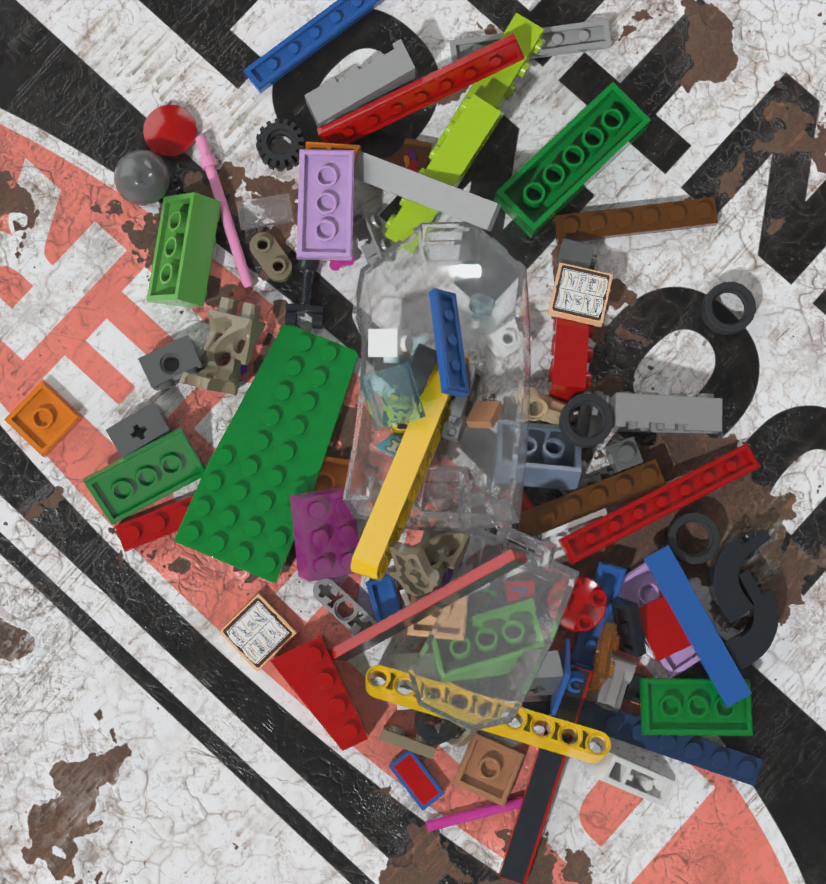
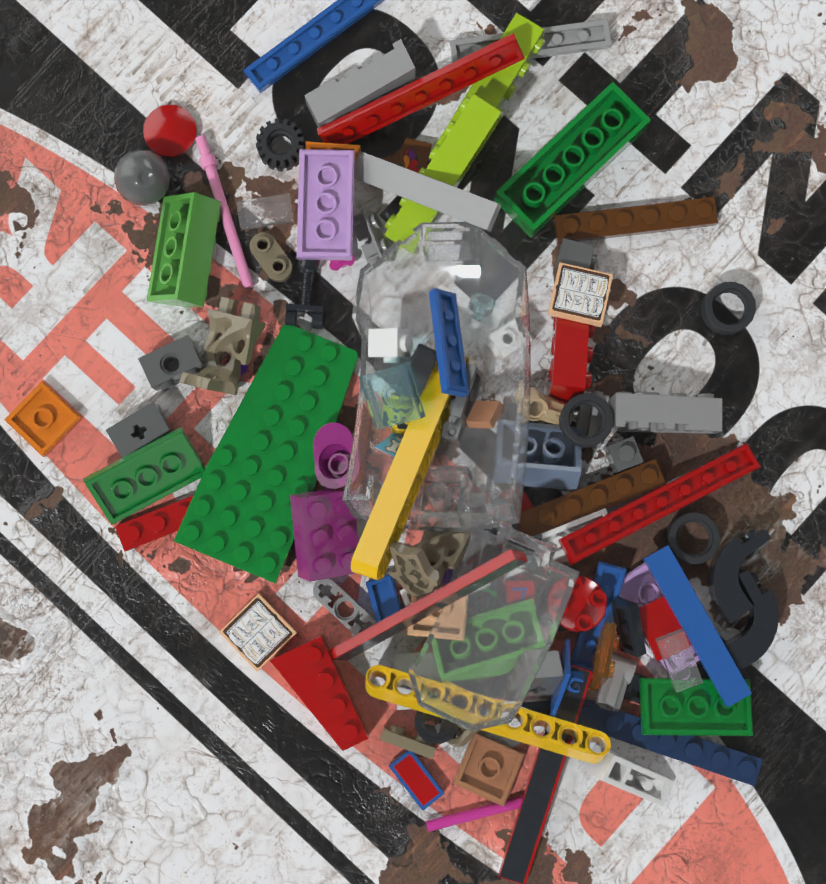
none -> magenta piece [313,423,358,489]
none -> clear plate [655,629,703,693]

